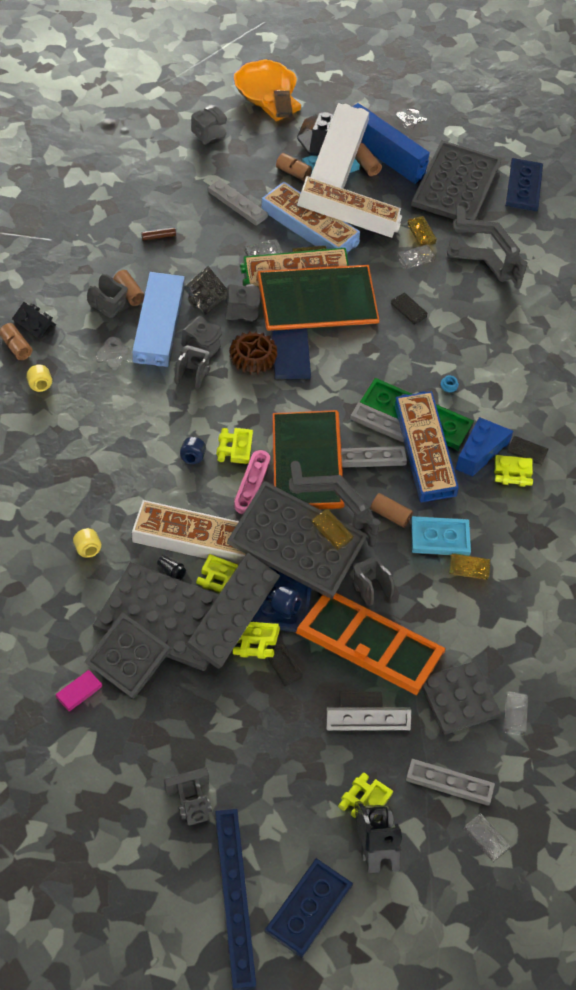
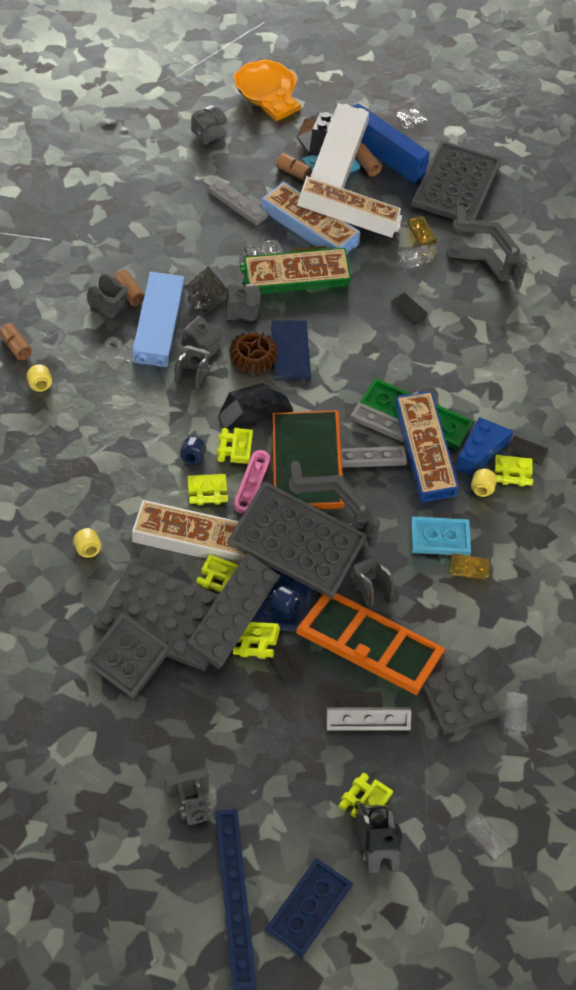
black bracket [12,302,56,339] -> none
dark pink tile [56,670,102,712] -> none
reddish brown piece [141,228,176,241] -> none
black cone [157,555,186,580] -> none
clear green door [257,265,379,331] -> none
clear smoke tile [273,90,293,118] -> none
clear yellow plate [312,508,354,550] -> none
medium nougat pin [370,493,413,528] -> none
light grey plate [406,759,495,806] -> none
dark azure plate [440,375,459,392] -> none
dark blue tile [505,158,543,211] -> none
none -> neon yellow plate [187,474,228,506]
none -> black wedge [218,383,293,430]
none -> light yellow head [471,469,497,497]

